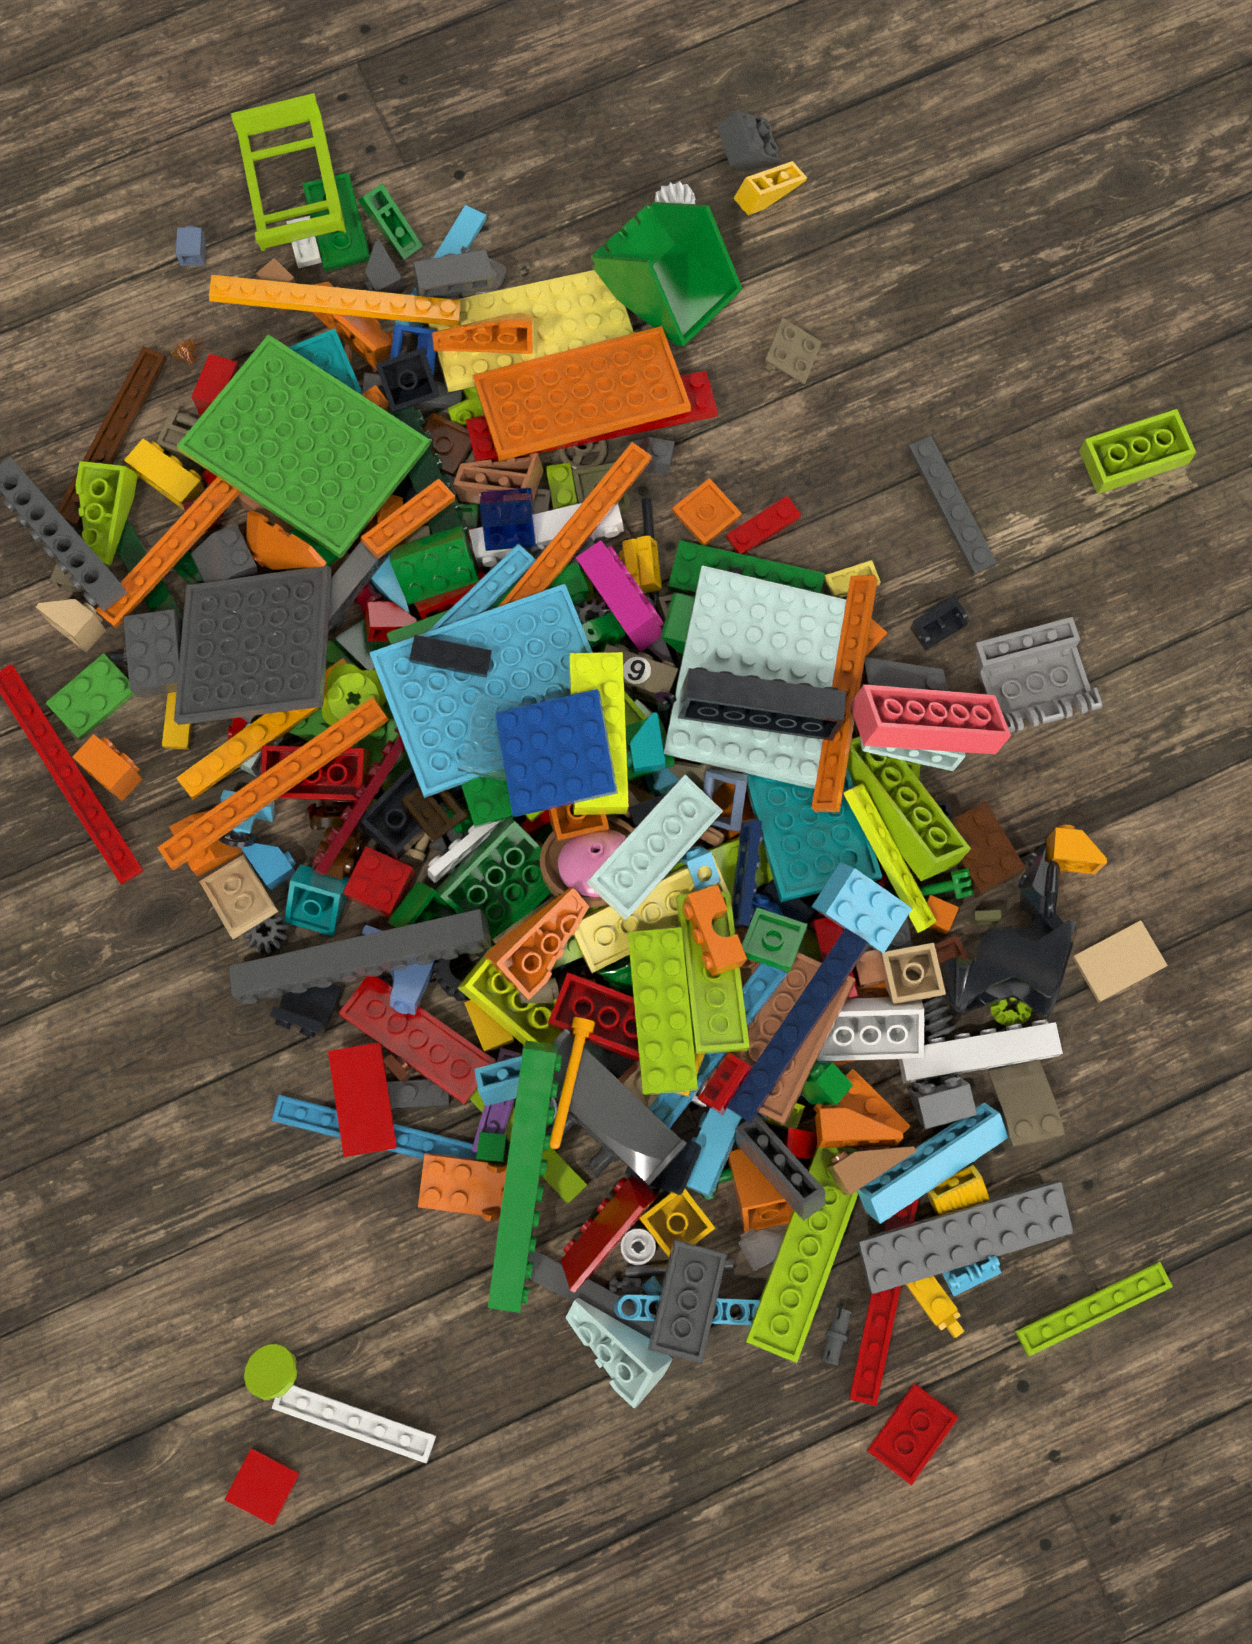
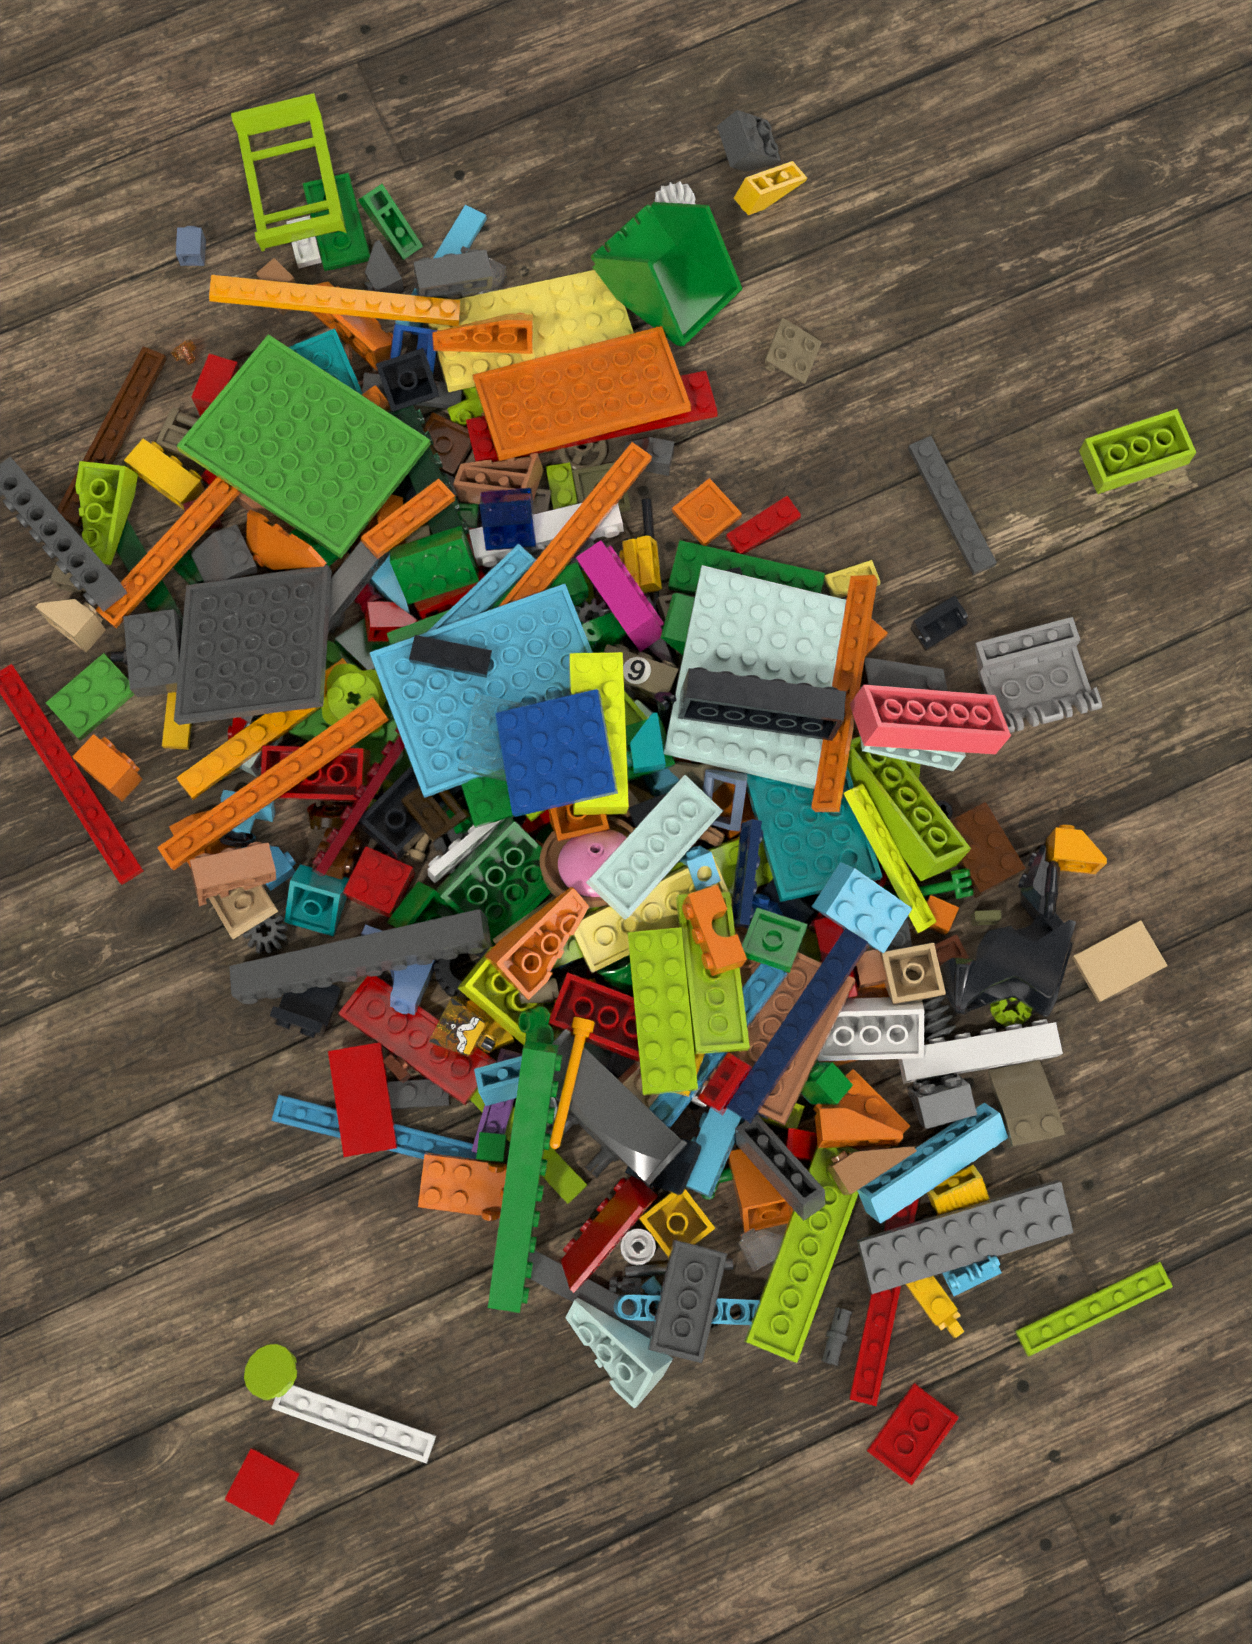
none -> nougat wedge [190,842,276,906]
none -> torso [428,996,498,1056]
none -> green plate [518,1006,554,1044]

